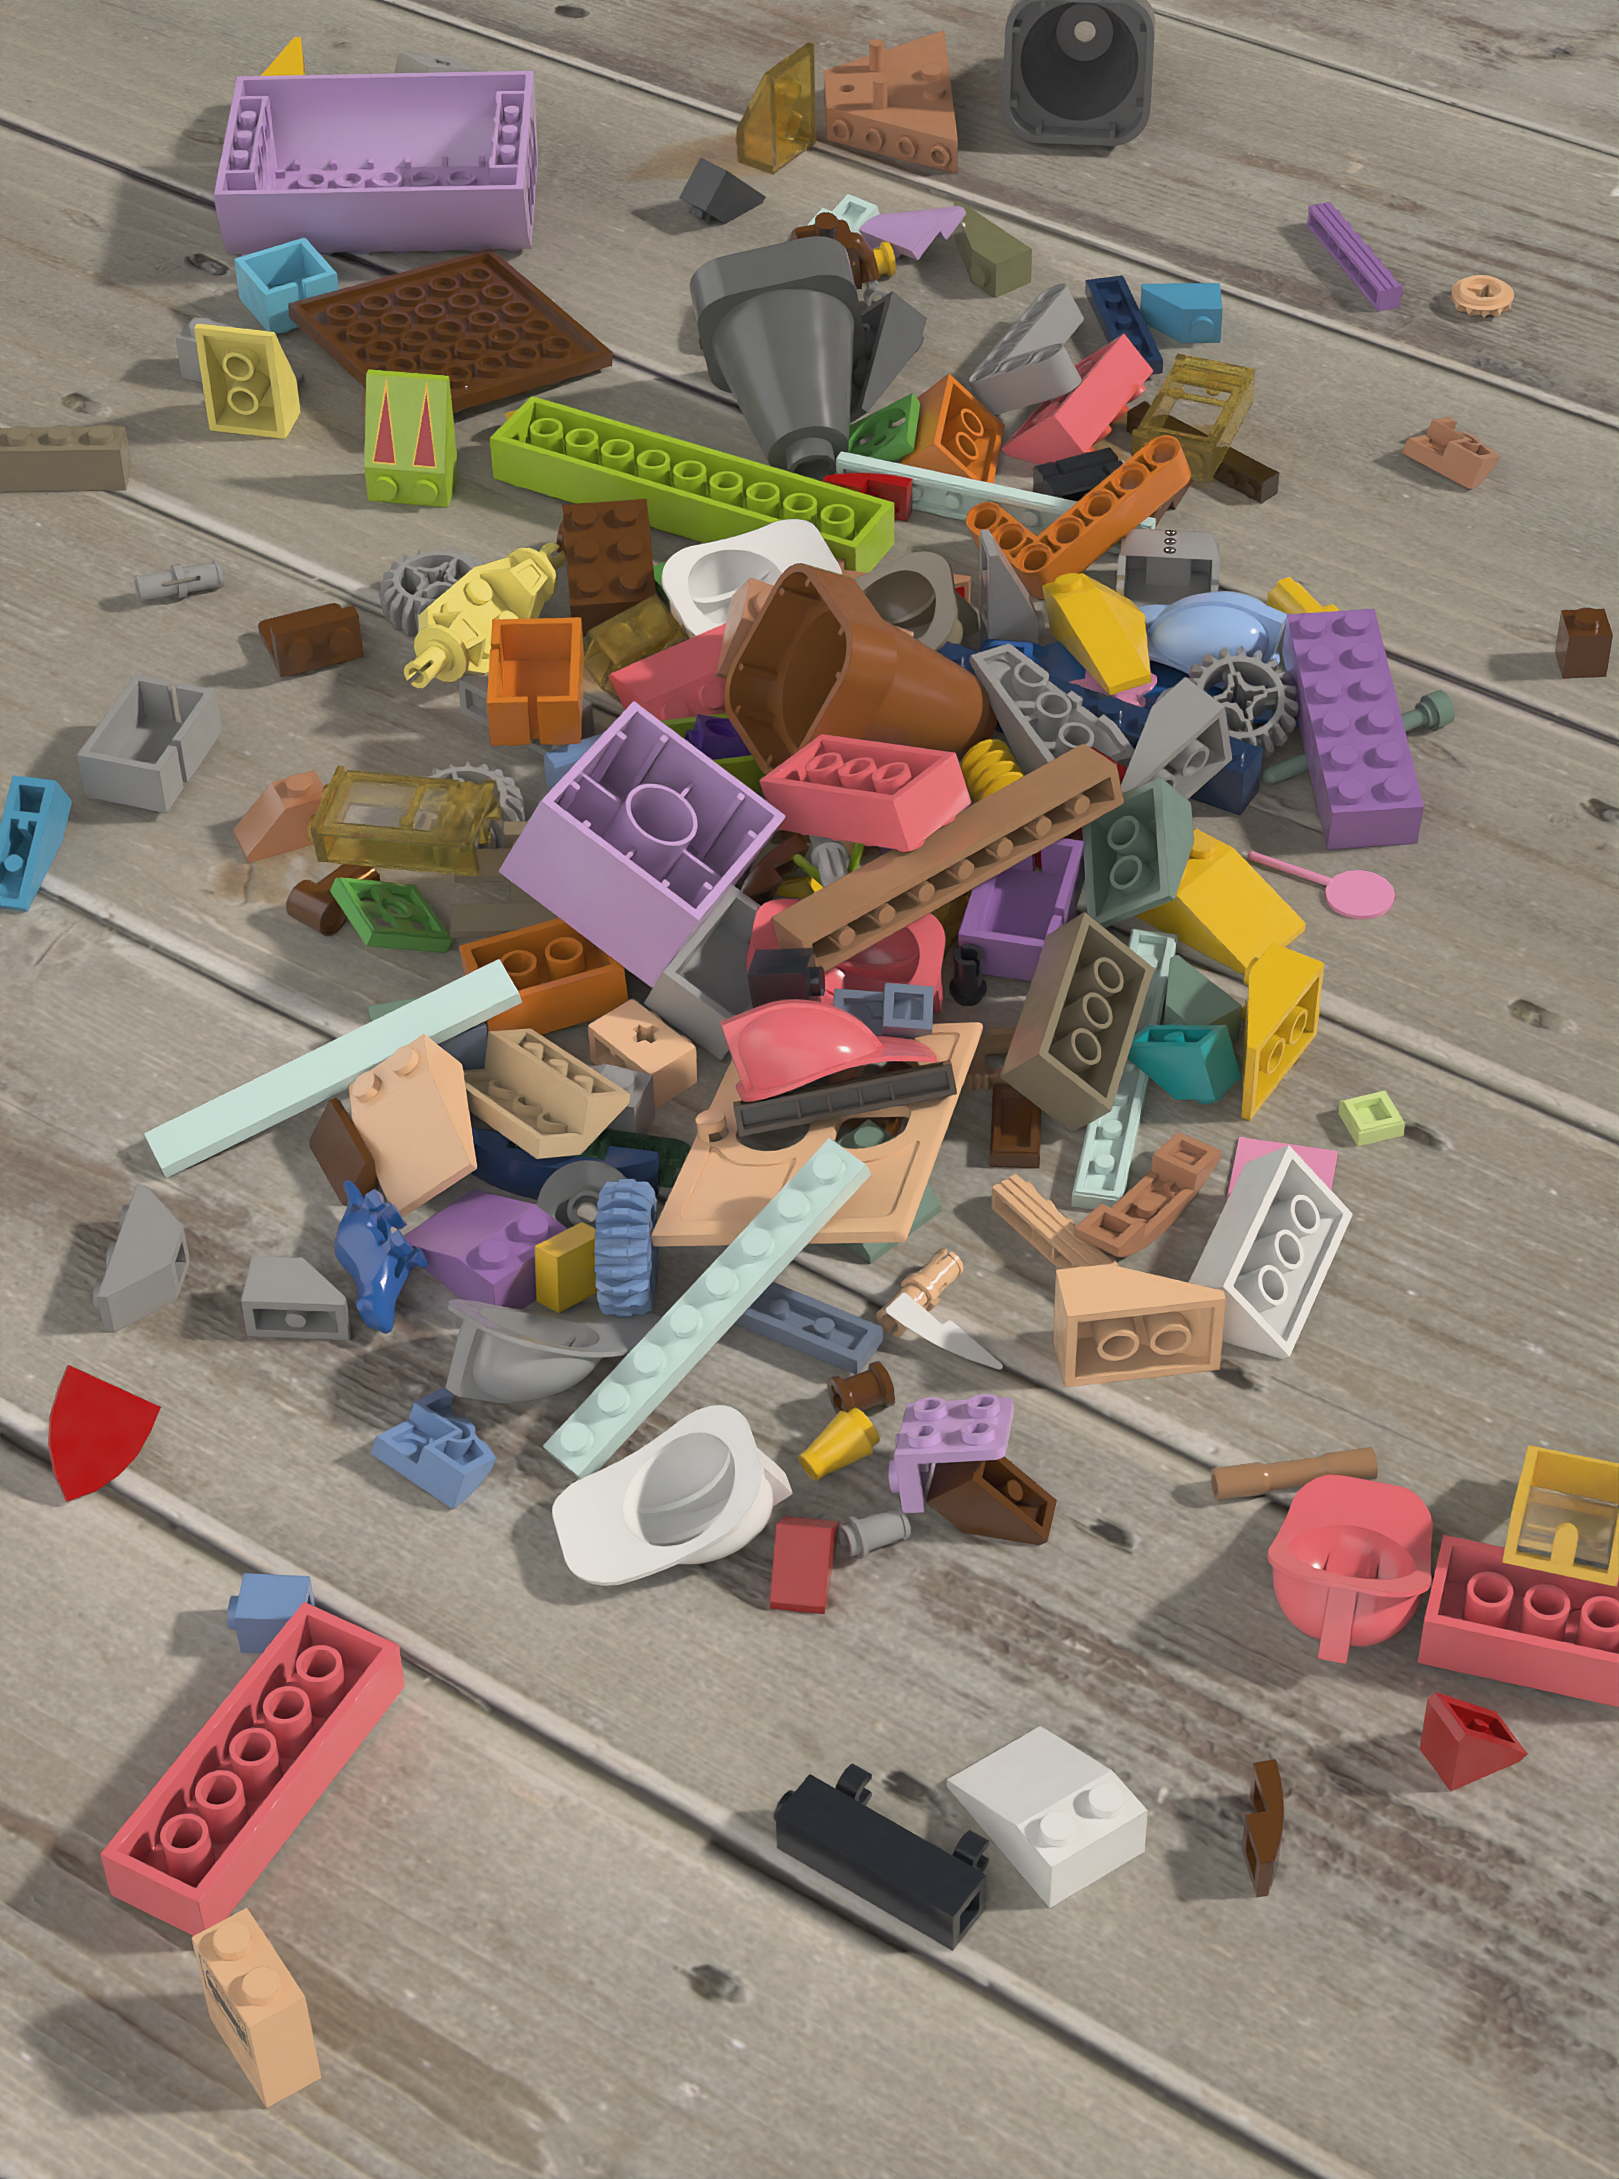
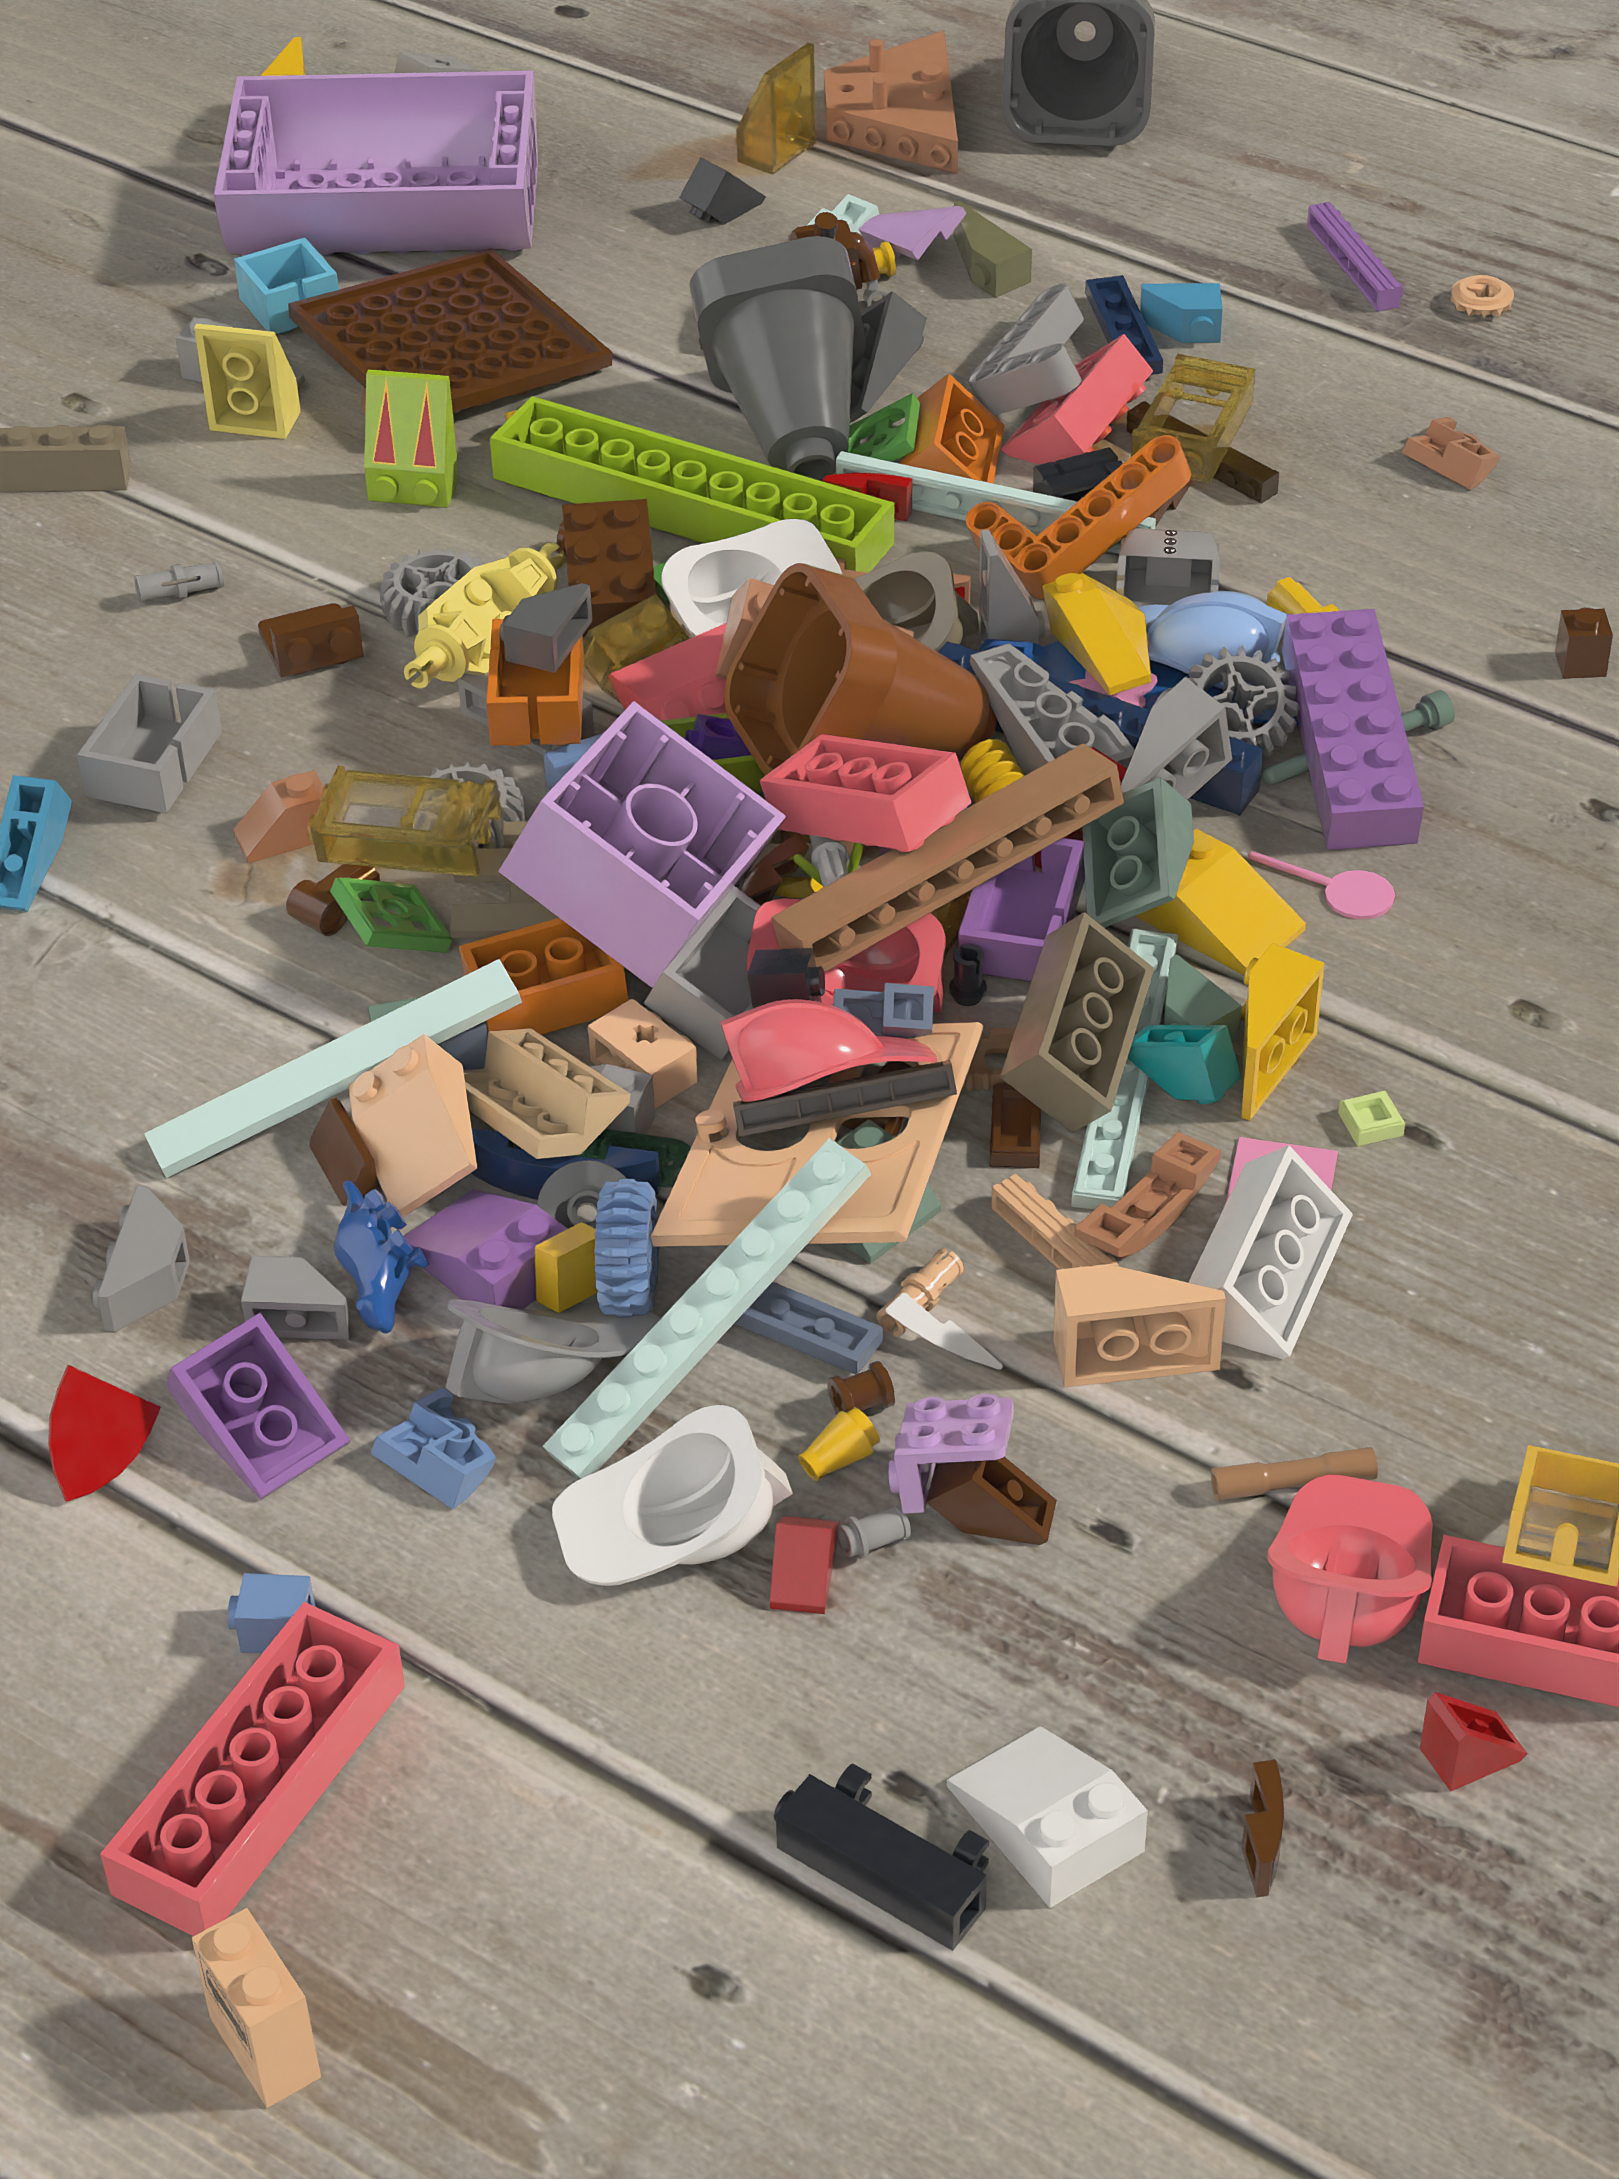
none -> medium lavender slope [166,1313,351,1500]
none -> dark grey slope [500,583,592,673]

